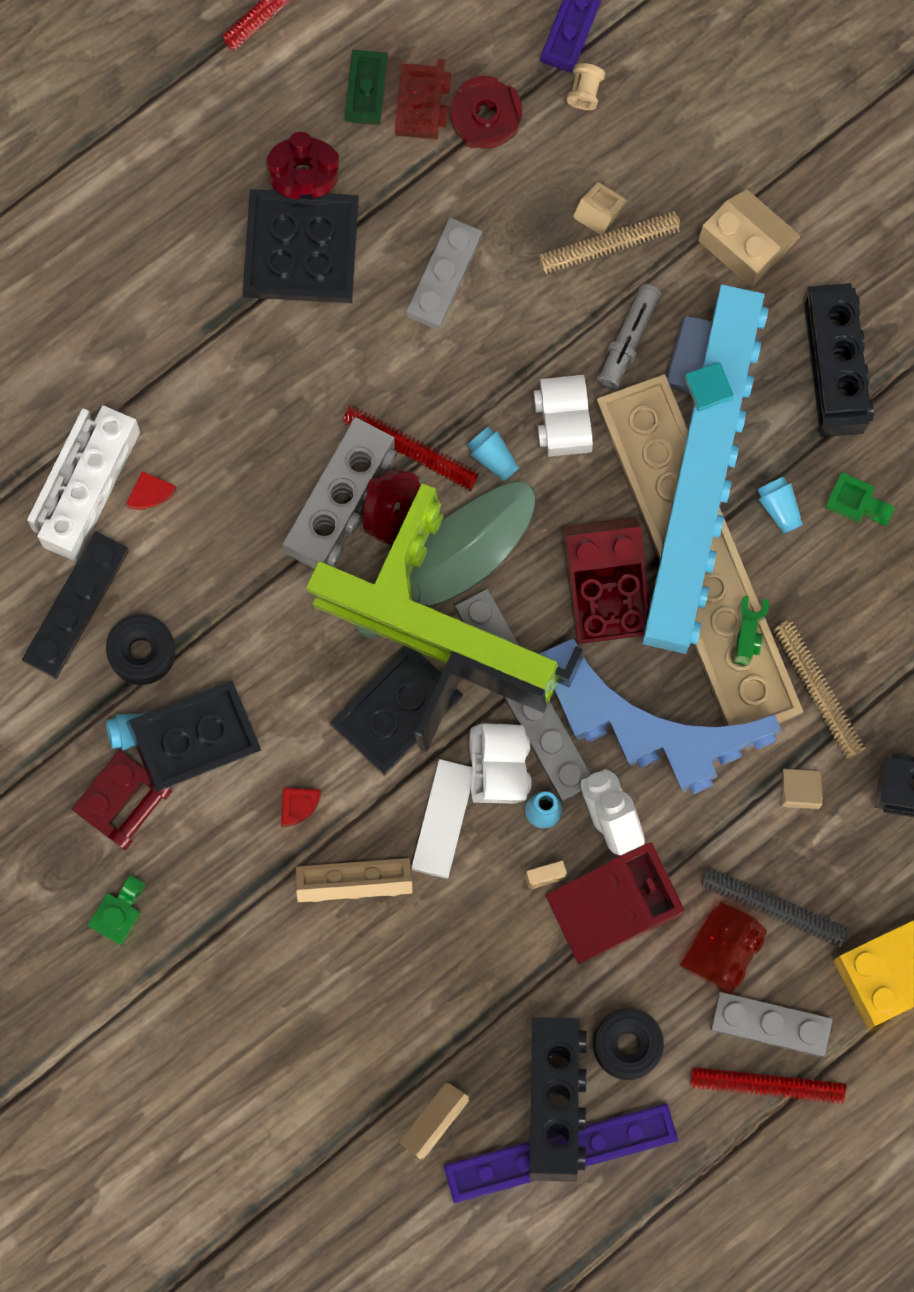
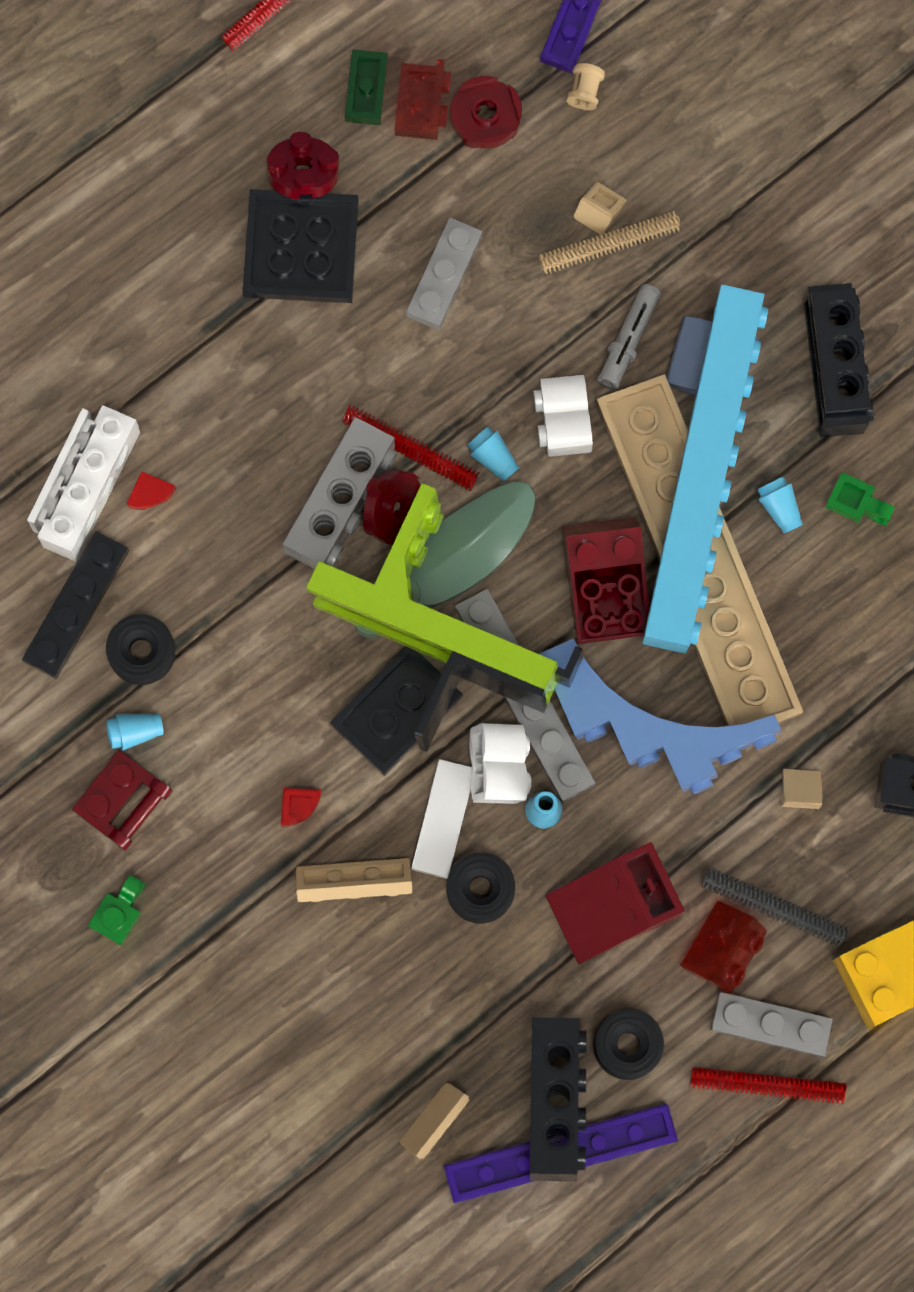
black plate [126,681,261,793] -> none
tan tile [525,861,567,890] -> none
white brick [580,769,645,856] -> none
teal tile [684,362,734,411] -> none
tan slope [698,189,801,288] -> none
green plate [733,596,769,665] -> none
tan axle [774,621,866,759] -> none
none -> black tyre [446,852,515,924]

